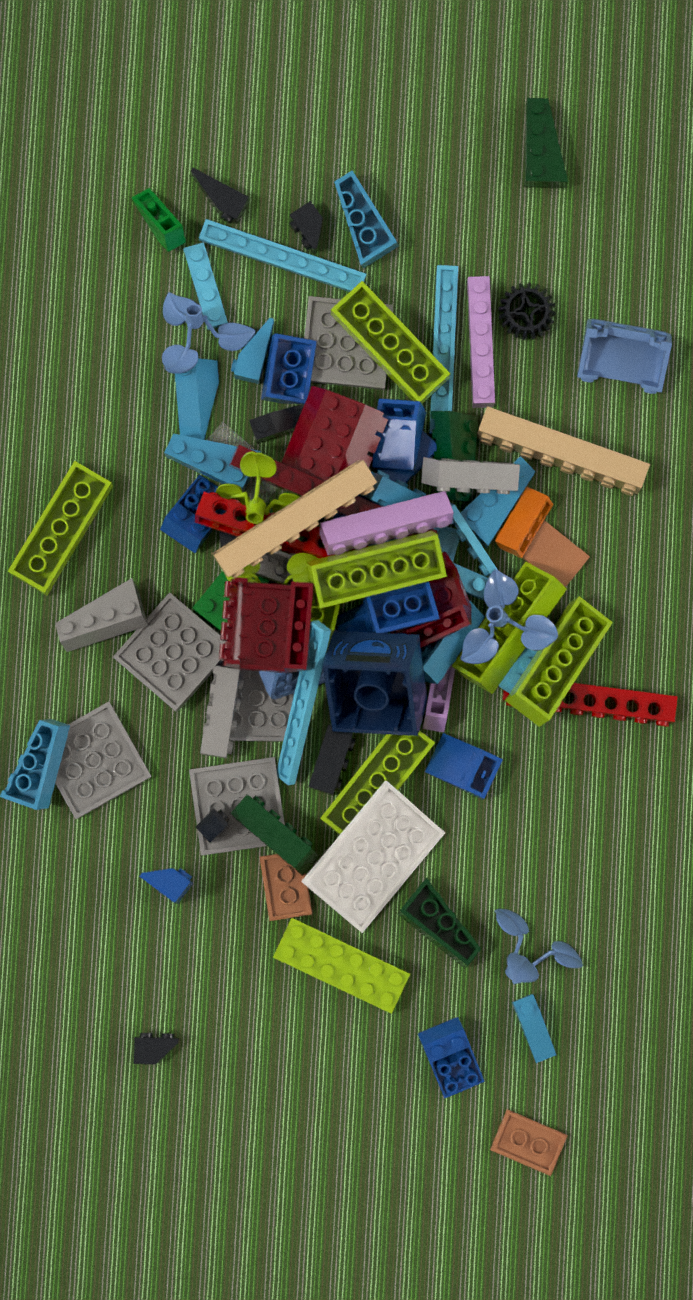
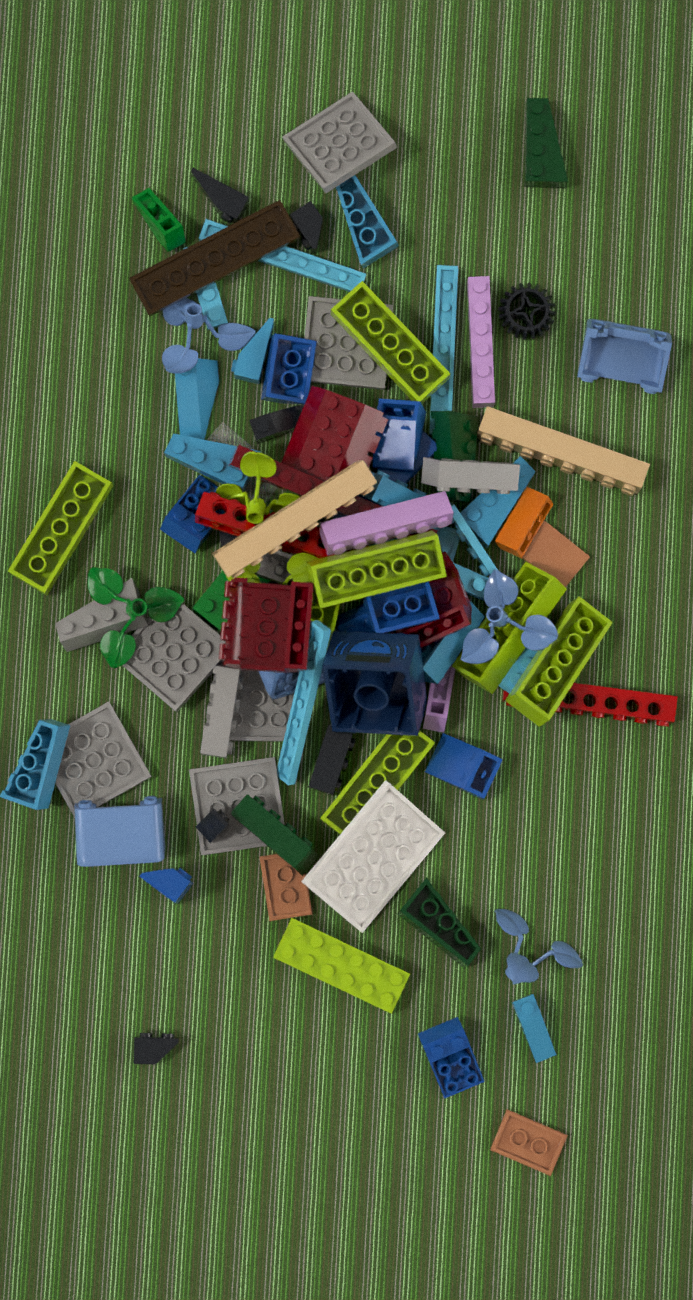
none -> medium blue windscreen [74,796,165,867]
none -> green plant [87,567,184,668]
none -> dark brown plate [129,200,300,317]
none -> light grey plate [282,92,397,193]

